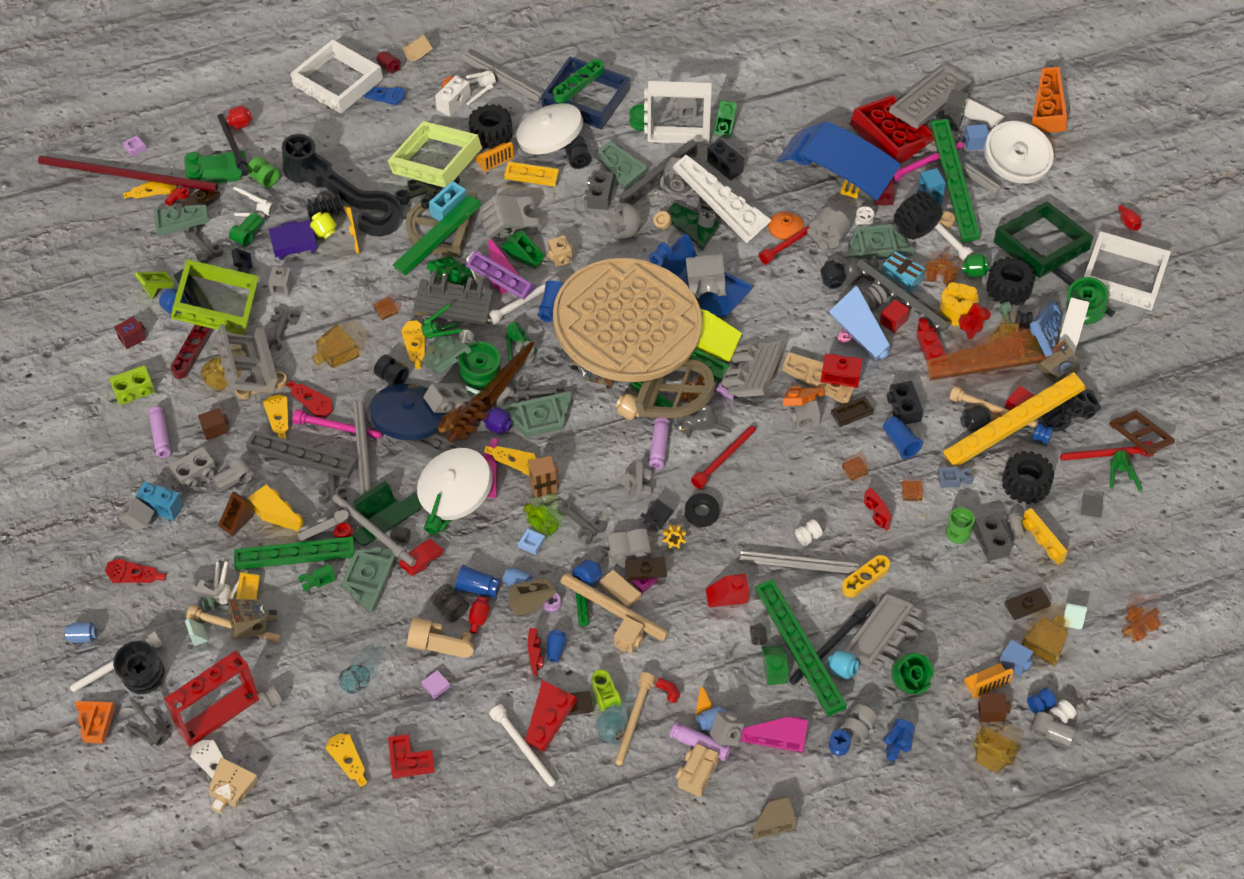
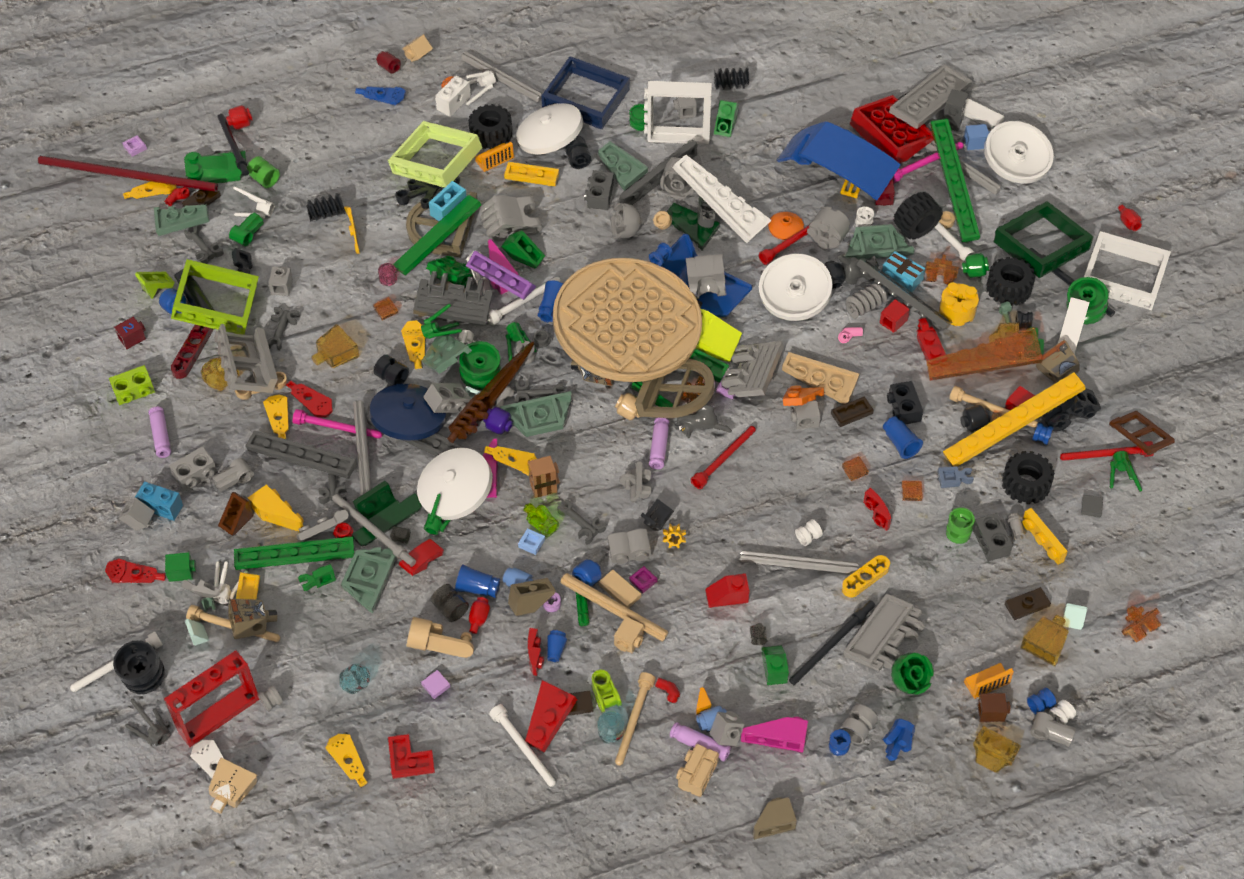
medium blue brick [65,622,97,643] -> none
orange wing [75,701,116,744] -> none
reddish brown brick [198,408,229,440] -> none
dark purple piece [268,220,317,261] -> none
black piece [282,134,403,237] -> none
white window [290,39,383,113] -> none
neon yellow head [310,212,337,239] -> none
clear orange tile [437,410,461,433] -> none
tan brick [547,235,574,267] -> none
green beam [553,59,604,103] -> none
dark brown plate [625,557,667,581] -> none
black tyre [685,493,719,527] -> none
black brick [707,139,744,181] -> none
green plate [755,579,846,717] -> none
red brick [821,353,863,388] -> none
medium azure head [827,650,859,679] -> none
light blue slope [829,286,890,362] -> none
dark azure brick [917,168,946,207] -> none
red hips [958,303,991,340] -> none
medium blue brick [999,639,1034,676] -> none
medium blue wing [1030,300,1063,357] -> none
orange wedge [1032,67,1067,133] -> none
none -> green brick [165,552,196,582]
none -> clear pink wheel [378,263,397,286]
none -> dark grey plate [532,330,551,348]
none -> black piece [714,67,749,90]
none -> white dish [759,254,832,321]

